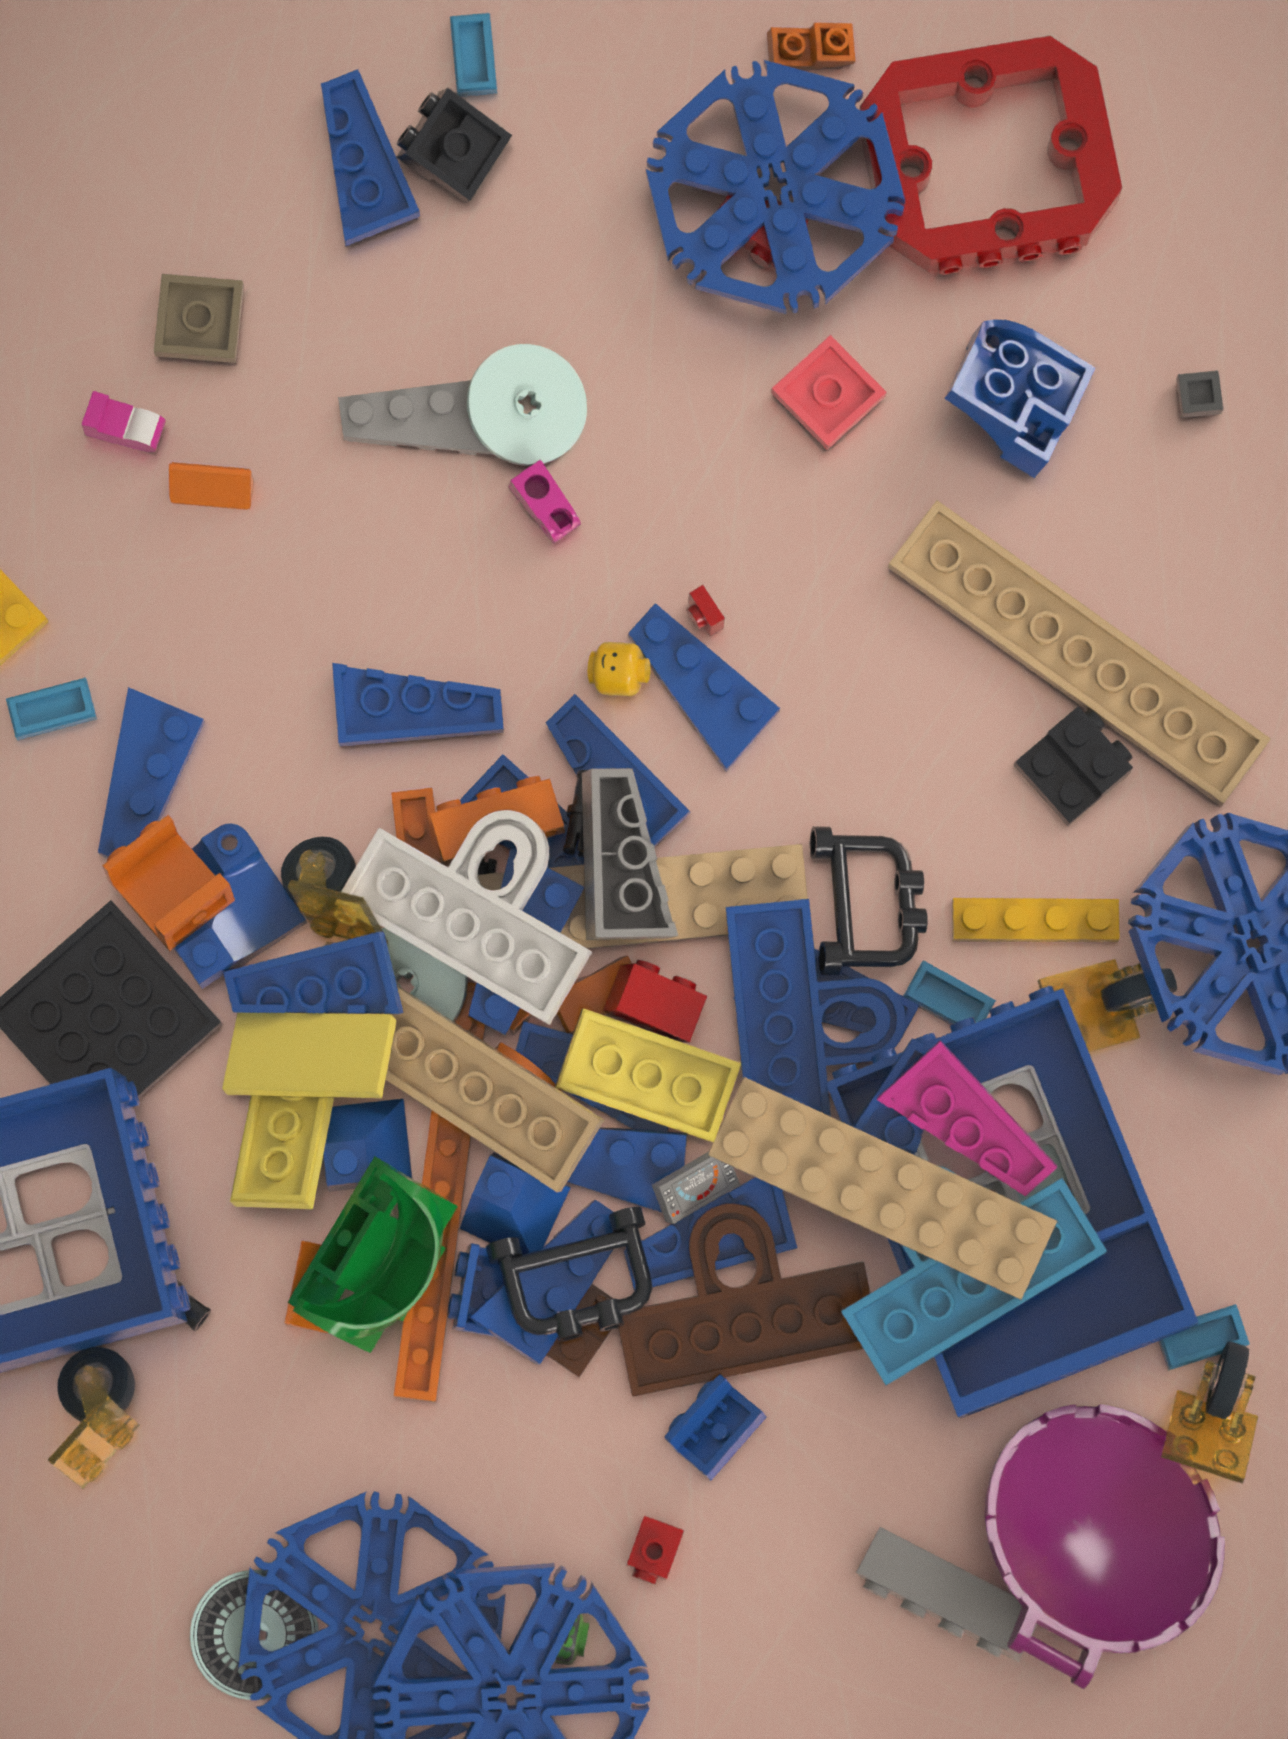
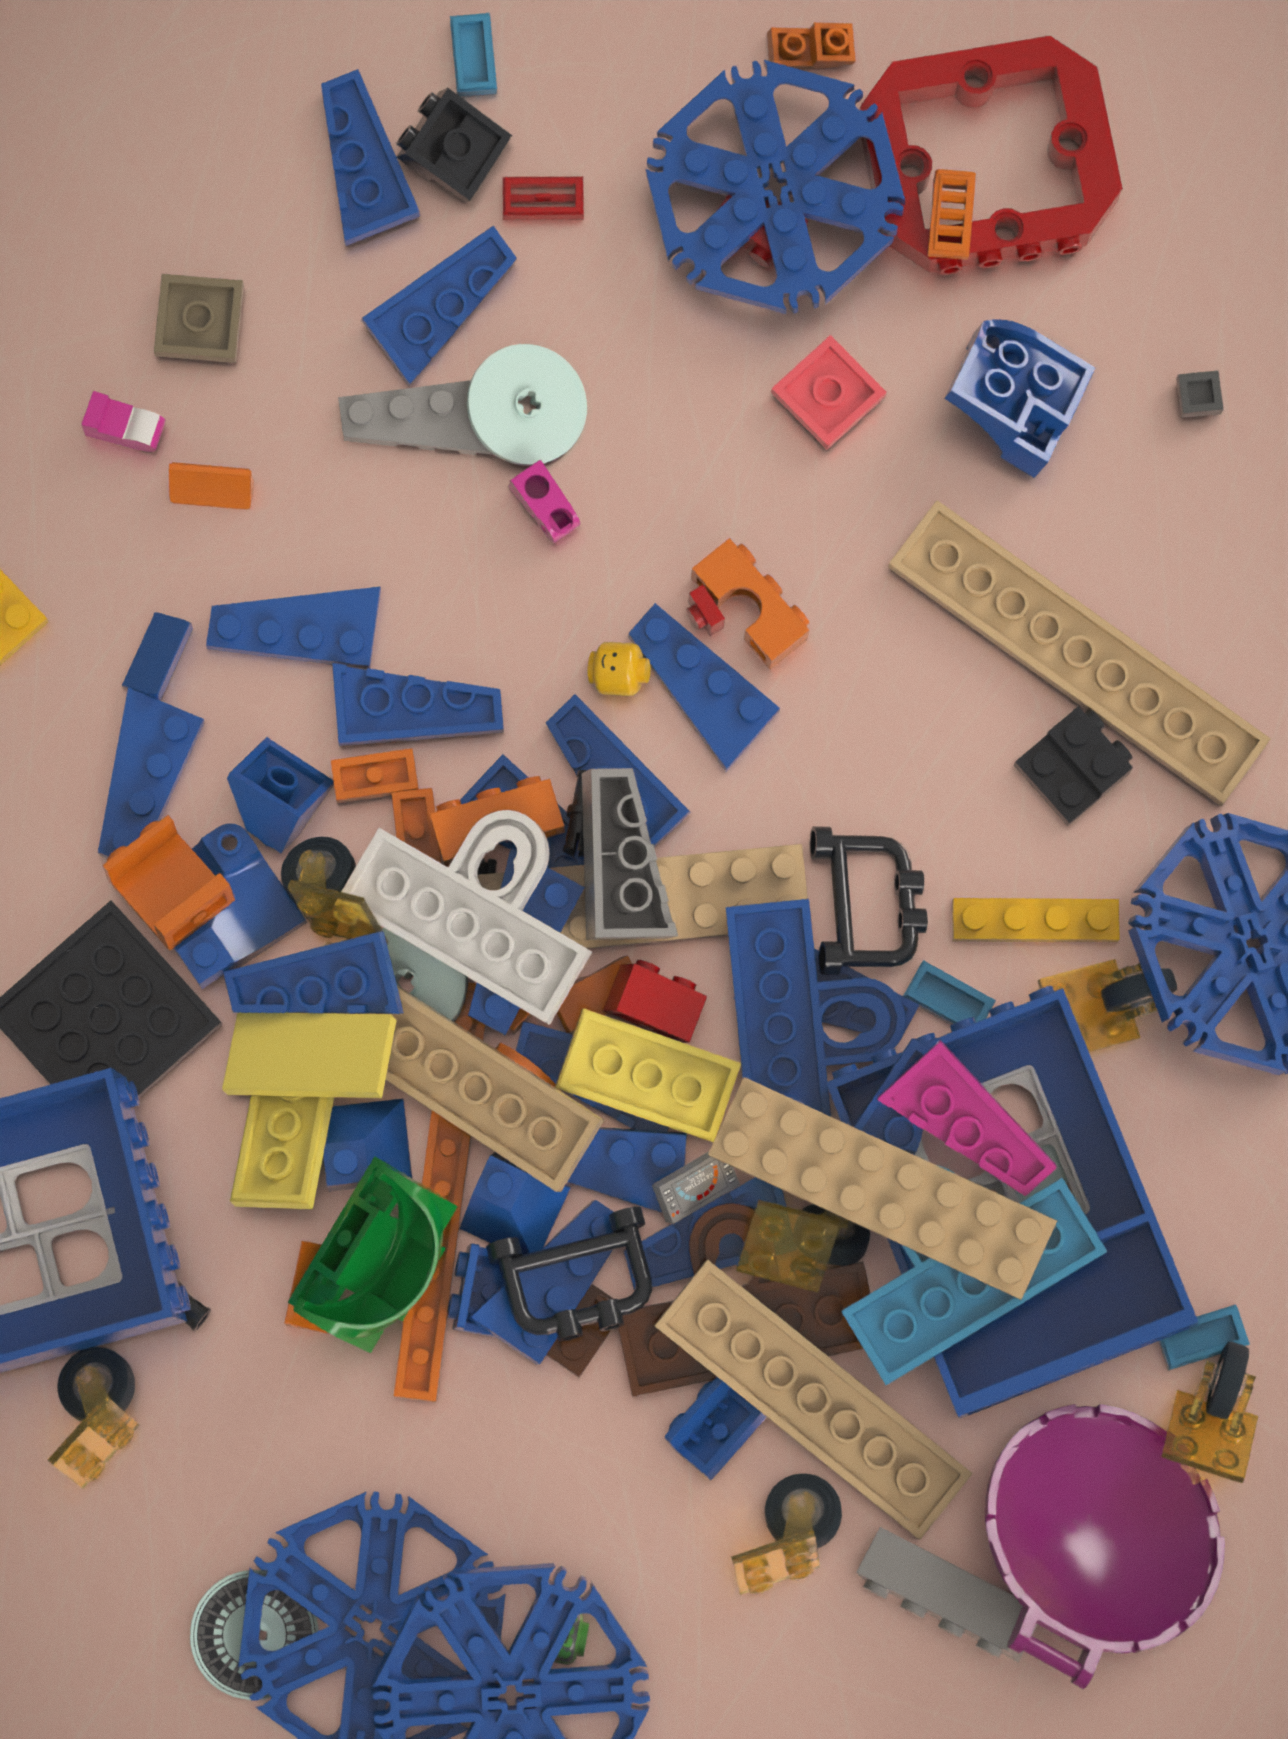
dark azure tile [6,678,97,741] -> none
red brick [626,1516,684,1585] -> none
none -> blue slope [122,612,193,701]
none -> blue wing [206,586,381,669]
none -> blue slope [227,737,334,853]
none -> orange plate [330,748,419,804]
none -> blue wing [361,226,517,386]
none -> red tile [503,176,584,220]
none -> tan plate [654,1259,973,1540]
none -> orange arch [691,538,810,670]
none -> plate [731,1473,842,1595]
none -> clear yellow plate [736,1199,870,1293]
none -> orange slope [928,169,976,260]

